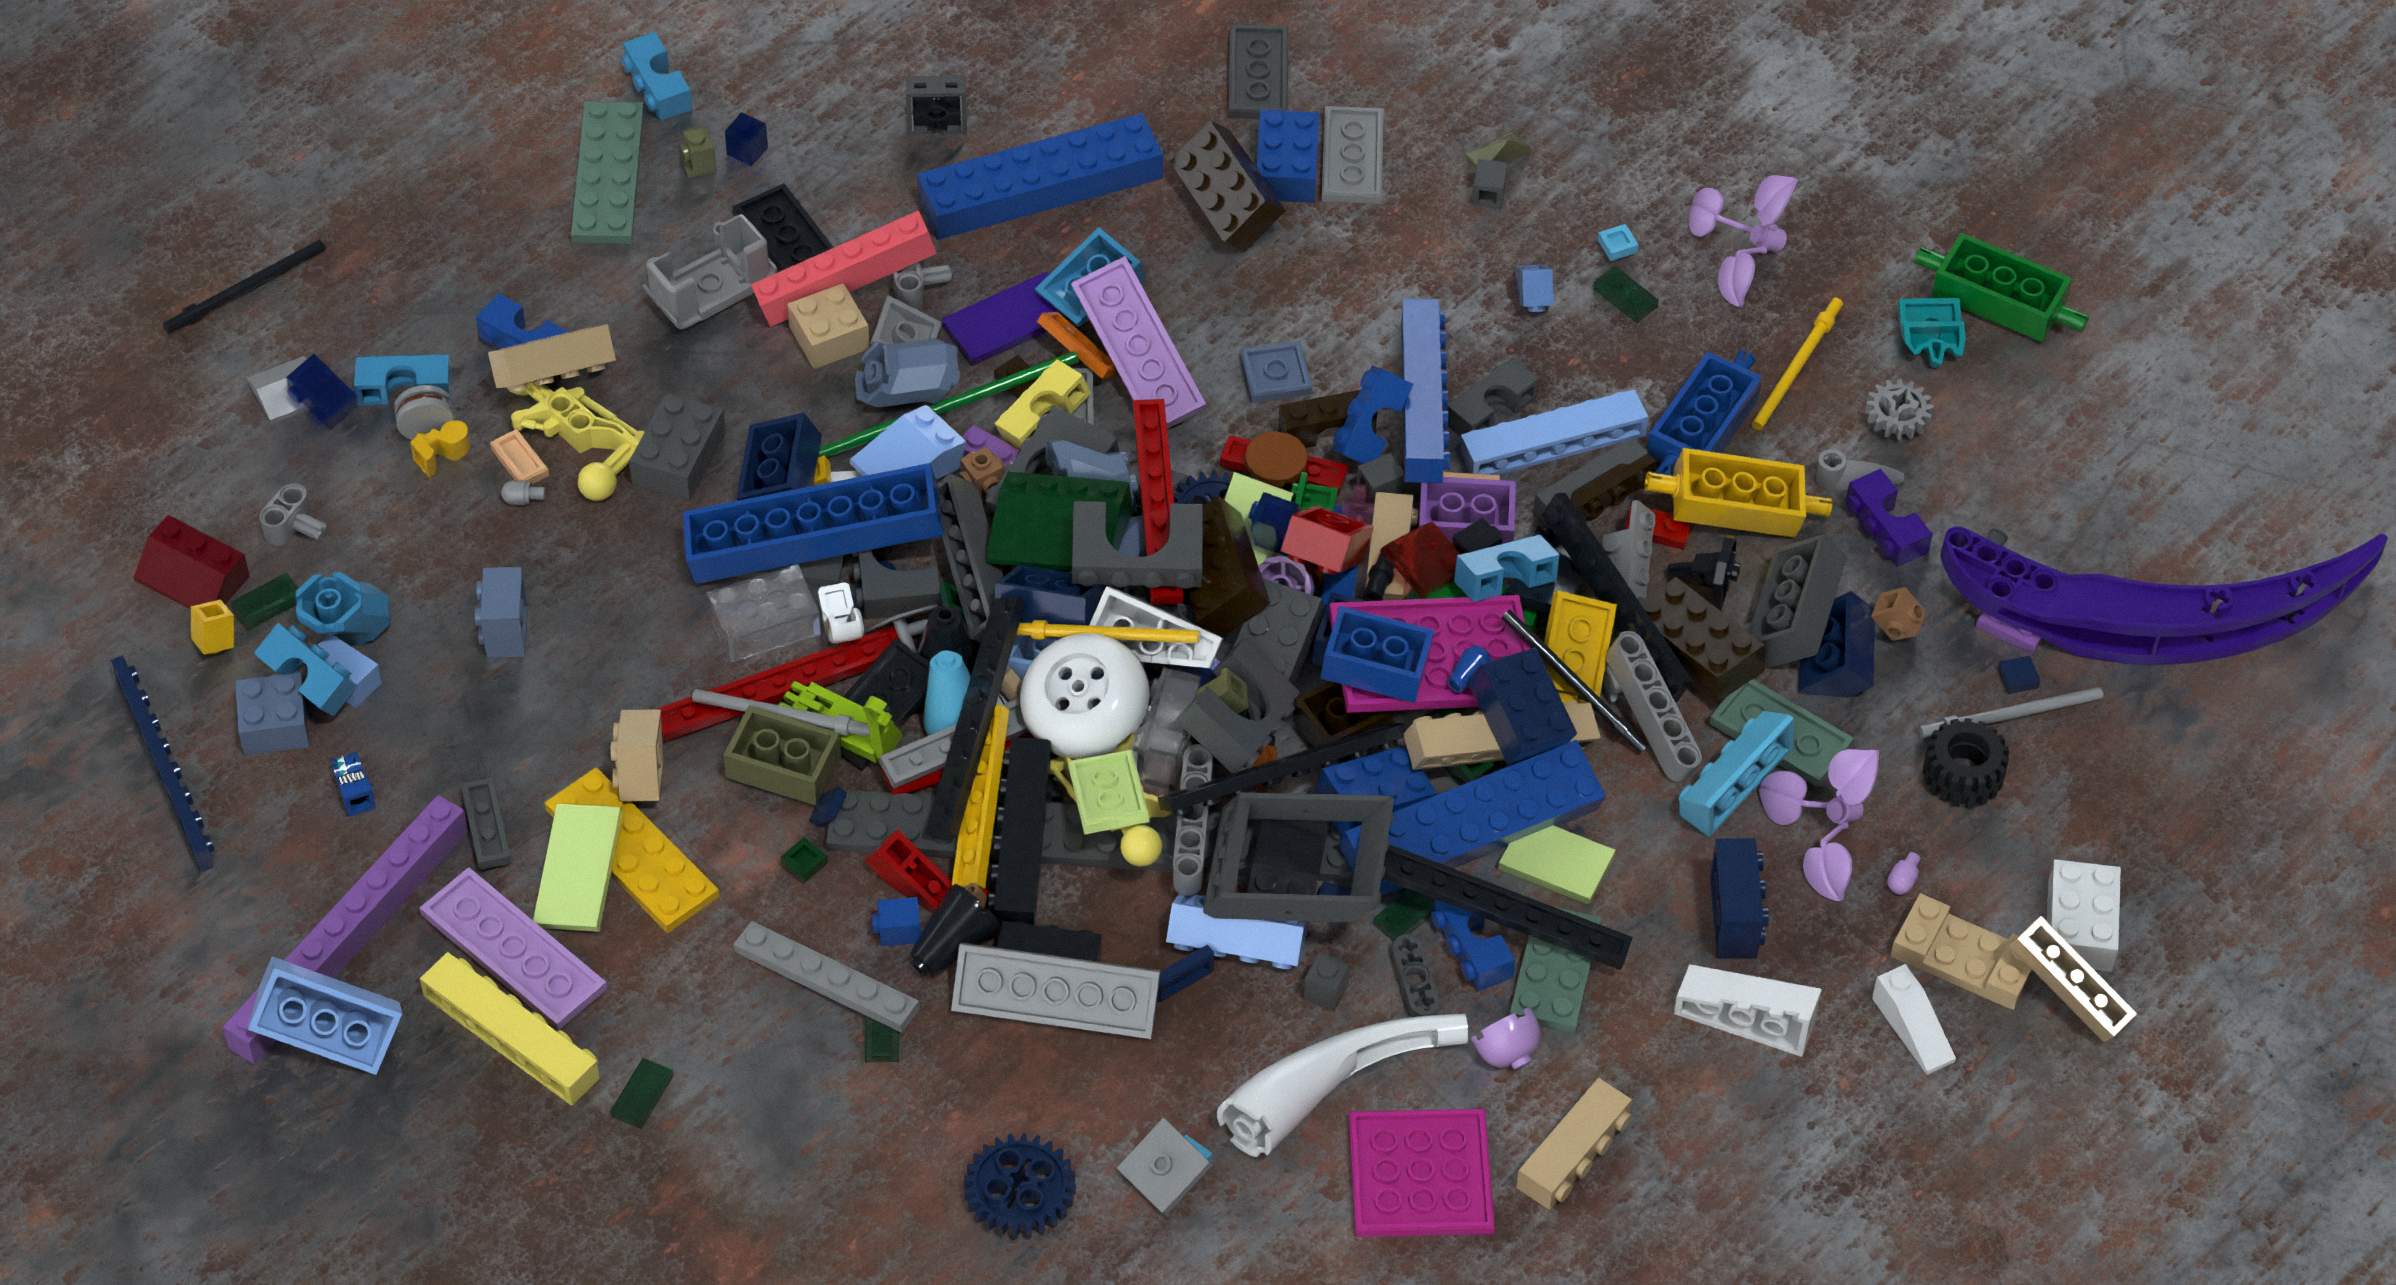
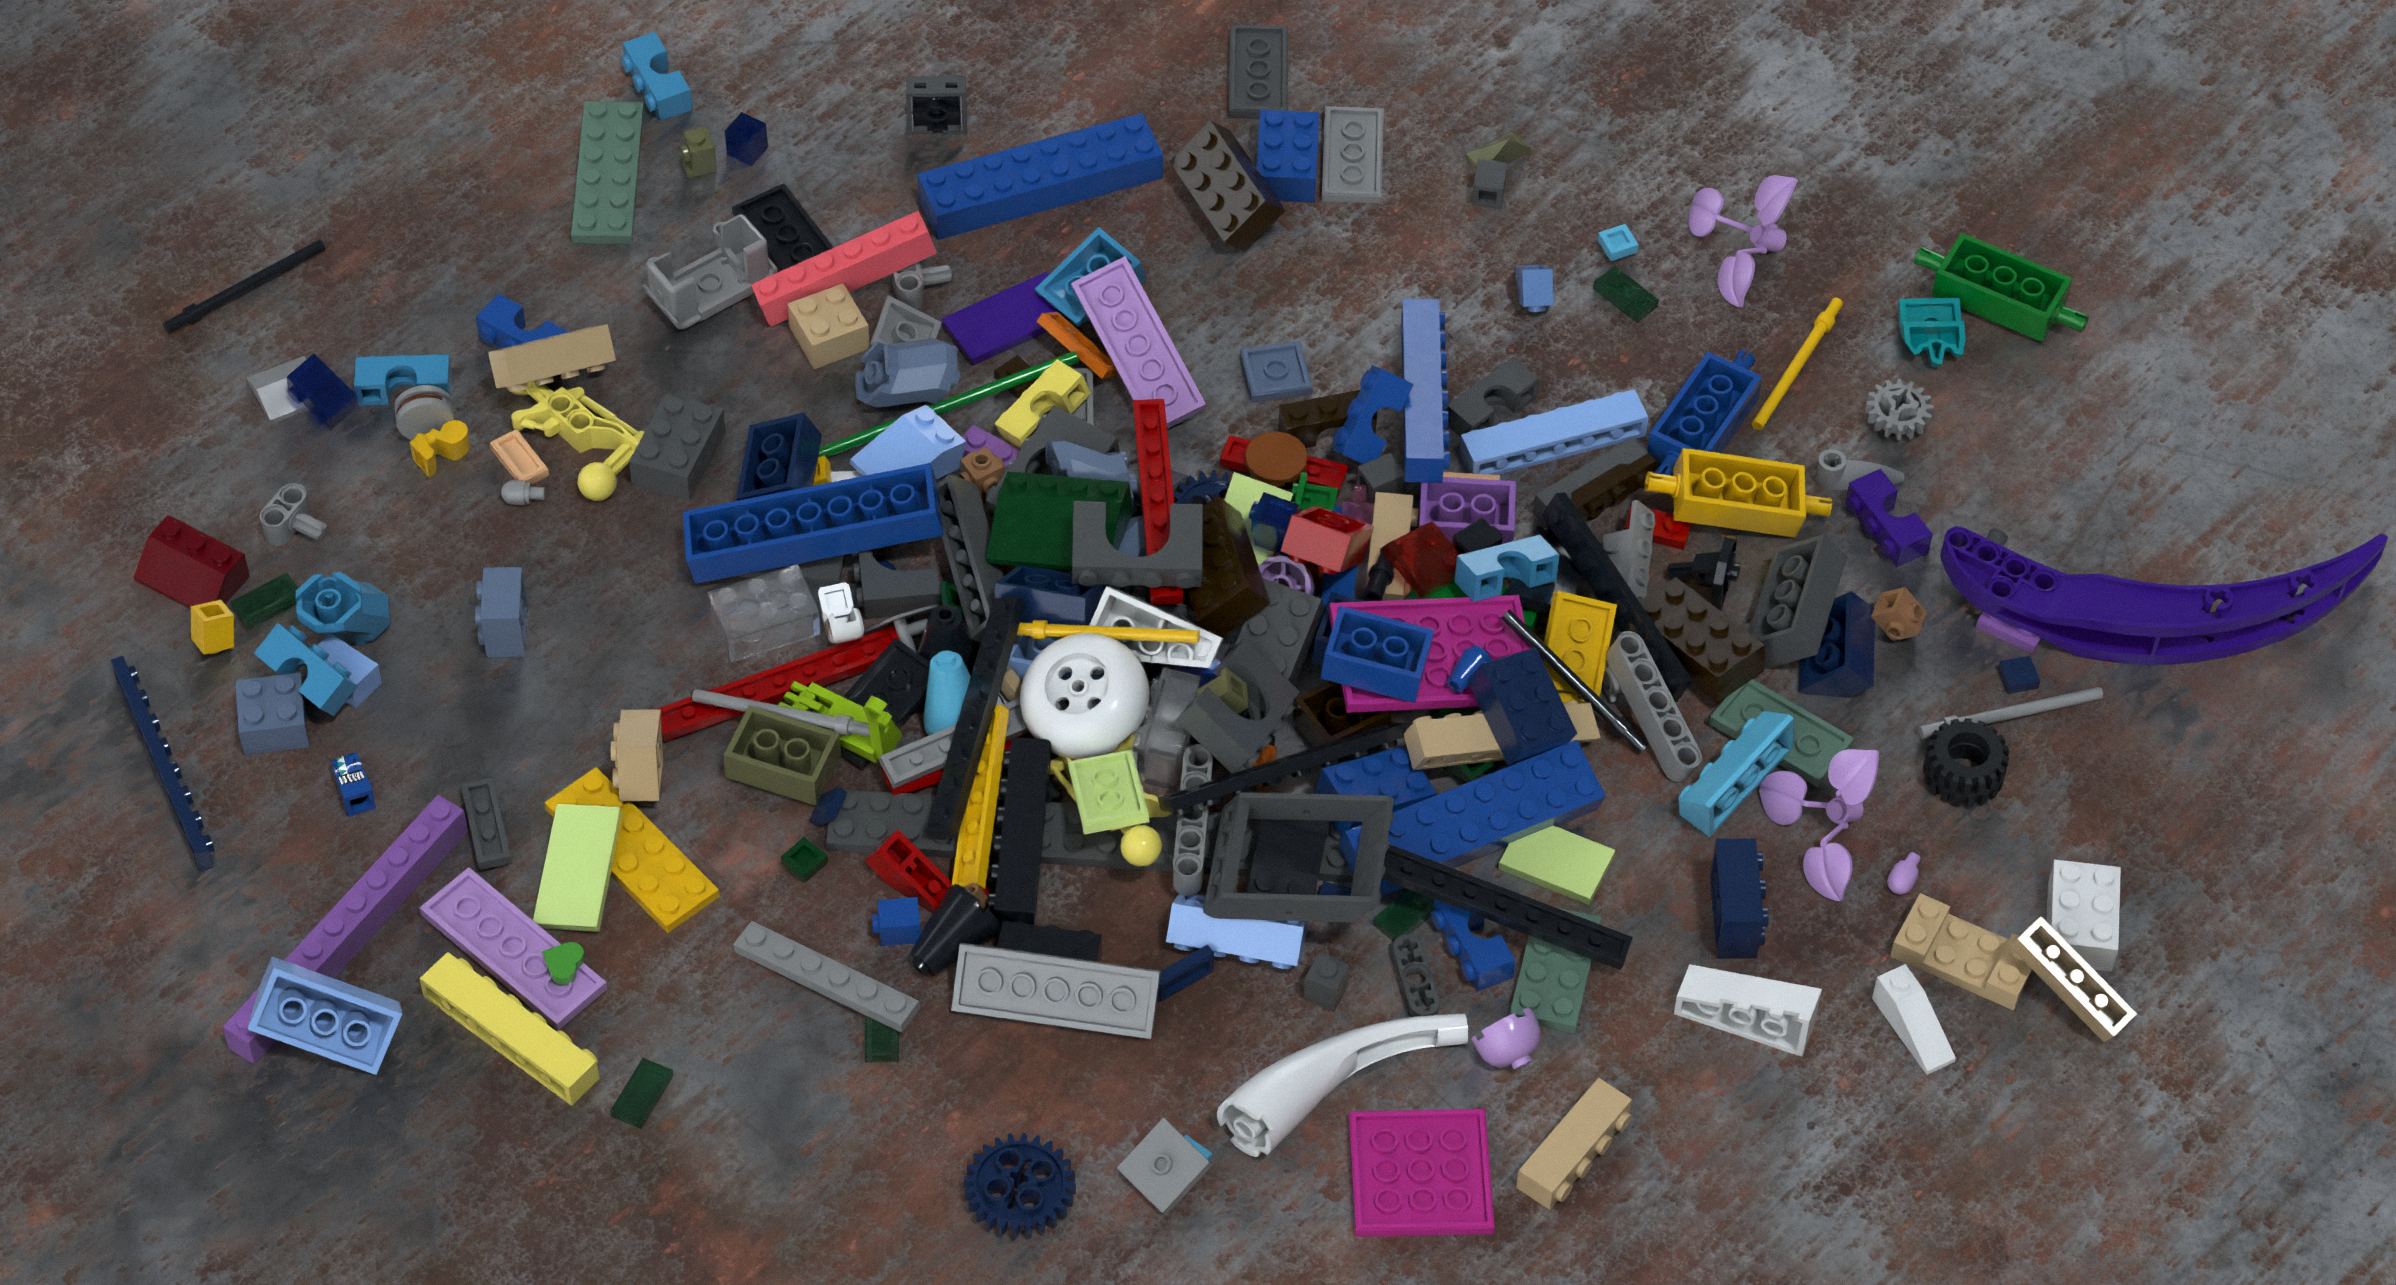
none -> bright green tile [542,942,585,985]

